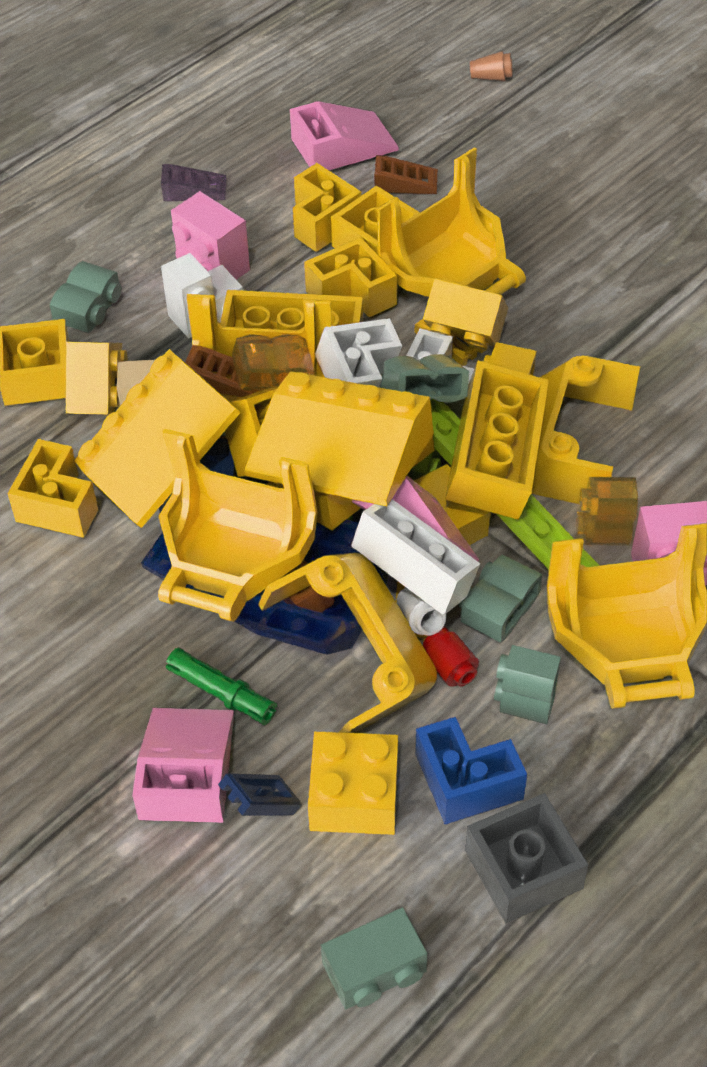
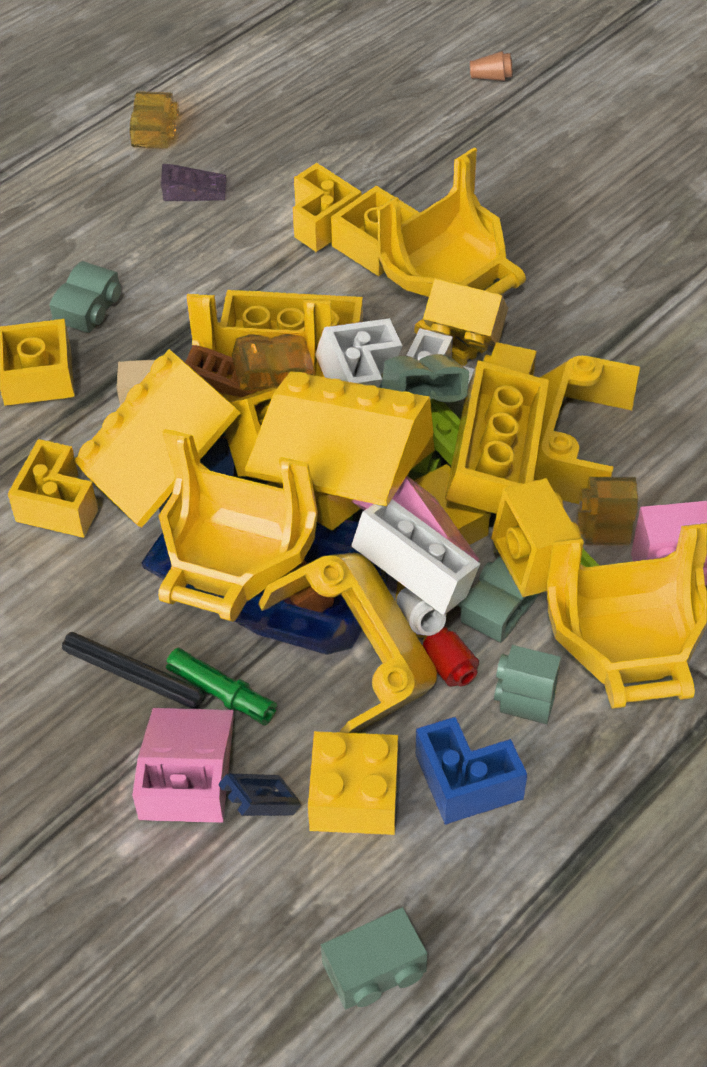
yellow brick [66,342,128,415] -> none
white brick [161,253,243,339] -> none
bright pink brick [171,191,250,280] -> none
bright pink slope [290,101,399,170] -> none
yellow brick [304,237,397,317] -> none
dark orange slope [374,155,438,194] -> none
dark grey brick [465,793,588,924] -> none
none -> black axle [62,632,205,709]
none -> clear yellow brick [129,91,179,148]
none -> yellow brick [491,478,581,597]

